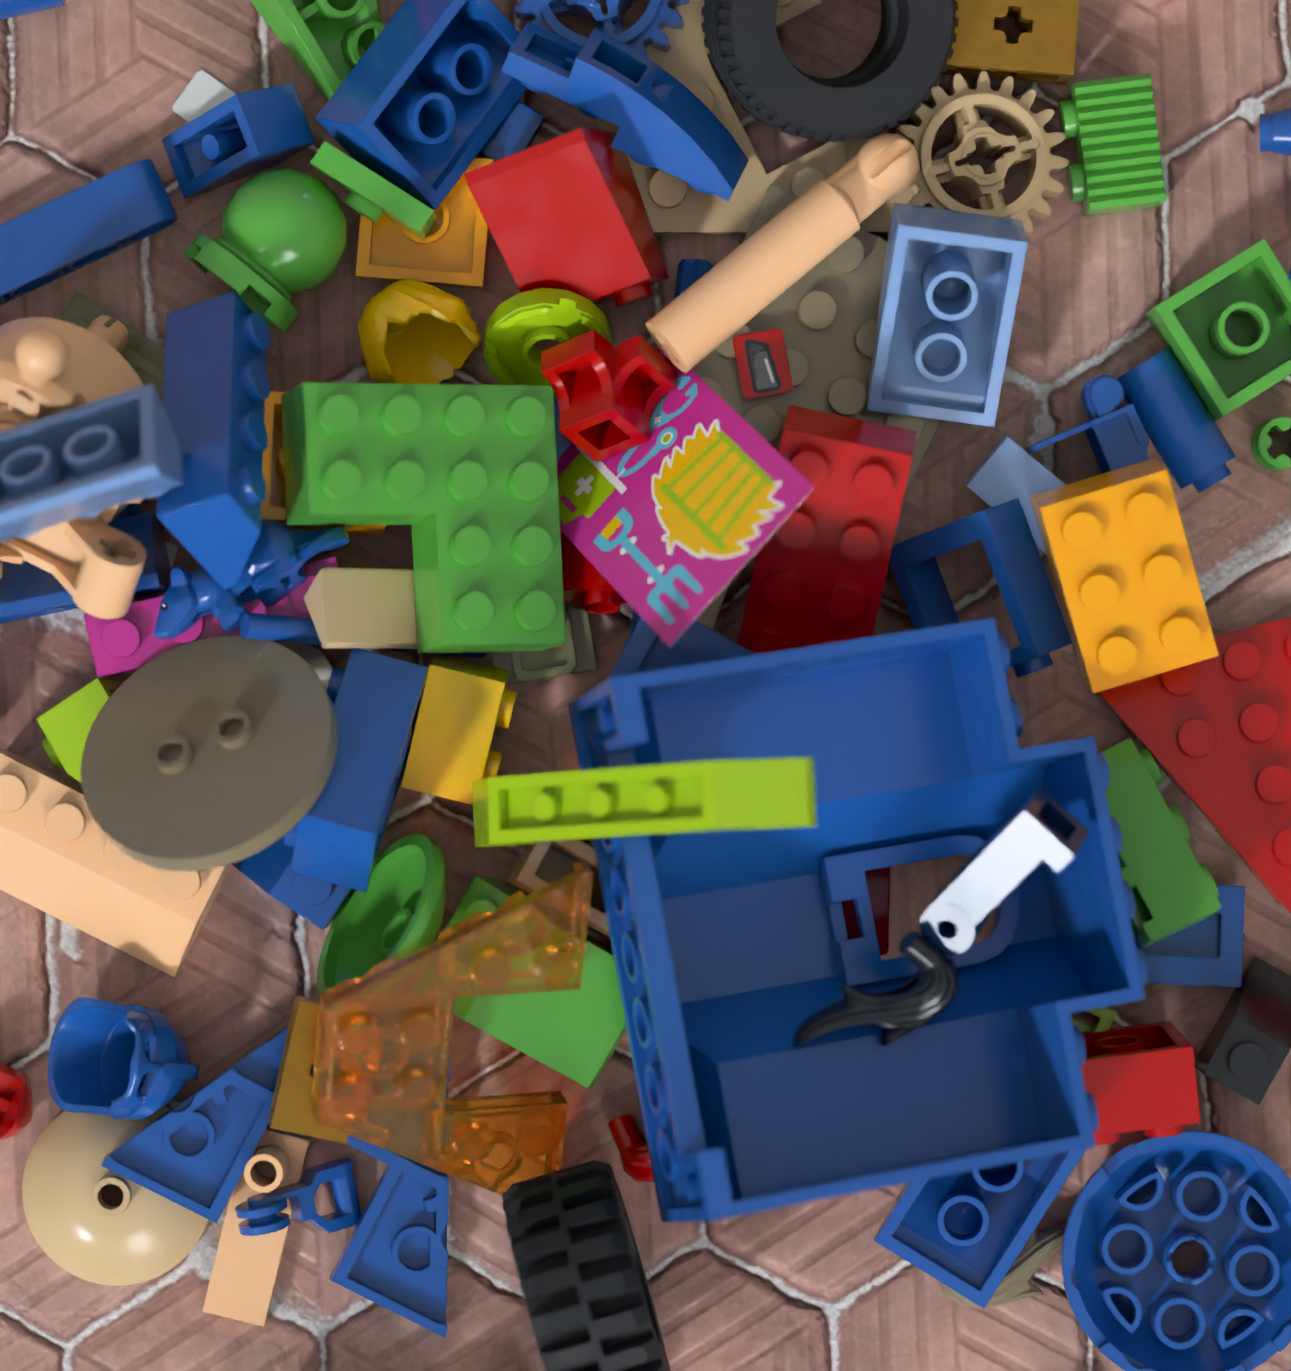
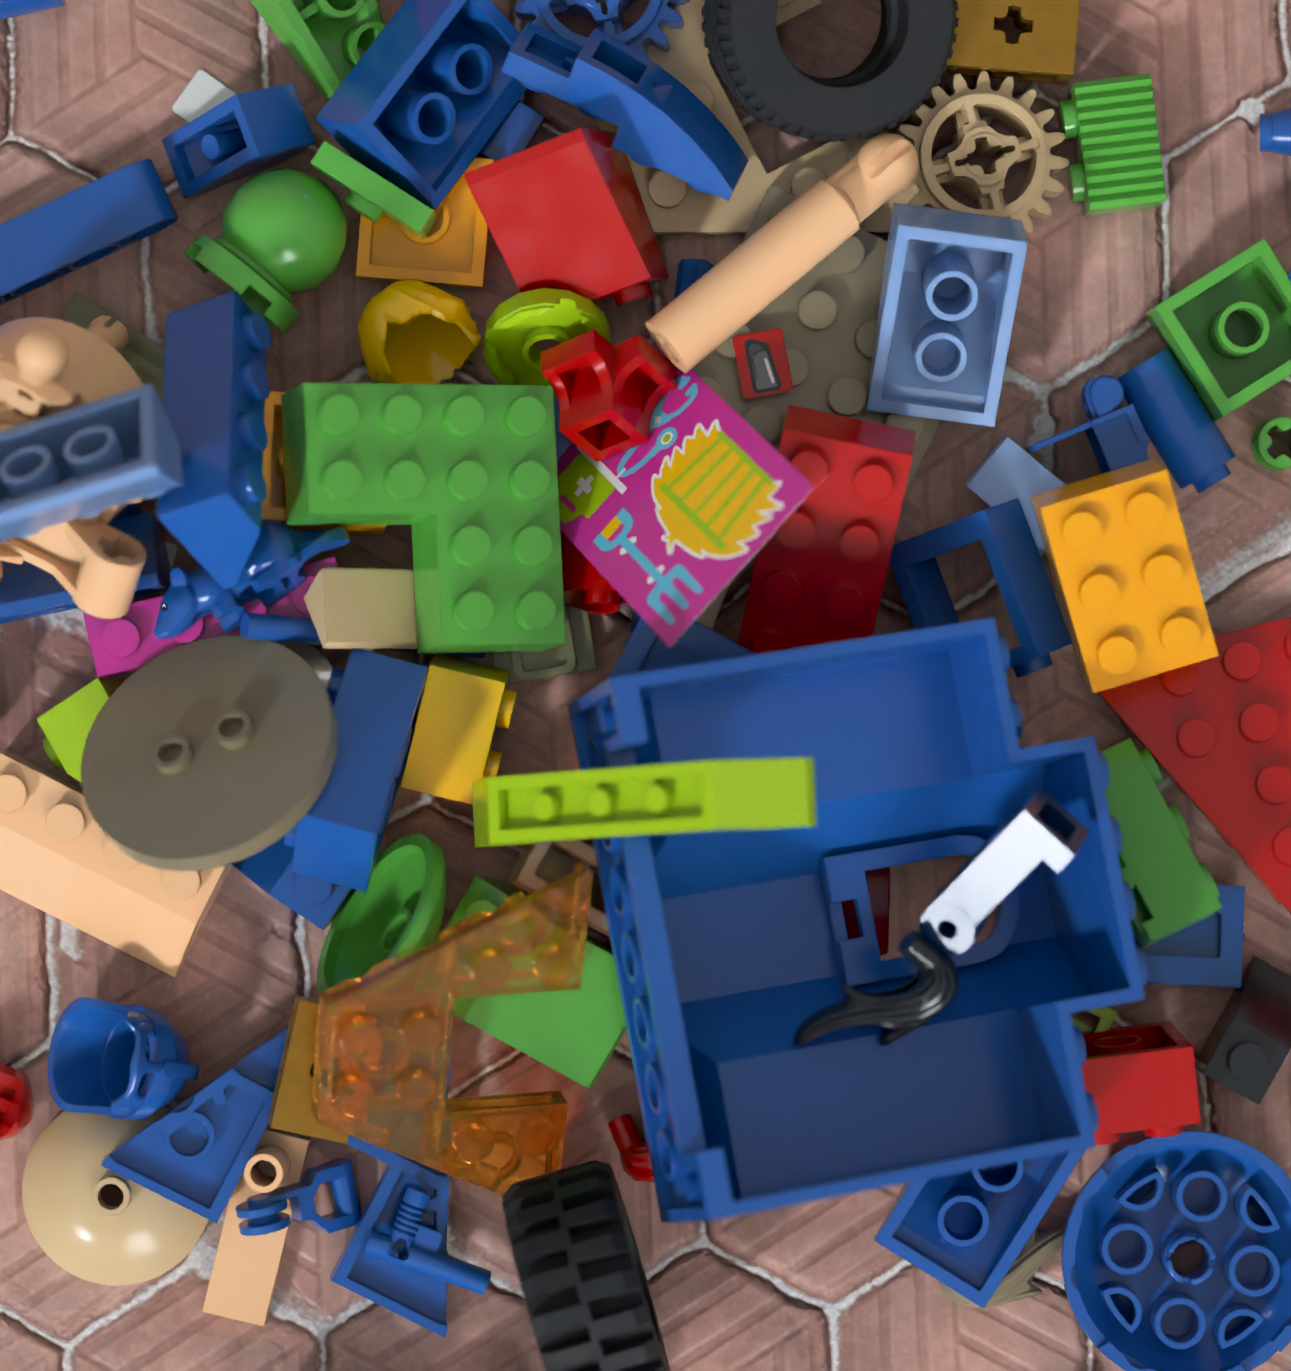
none -> blue hose [362,1186,491,1295]

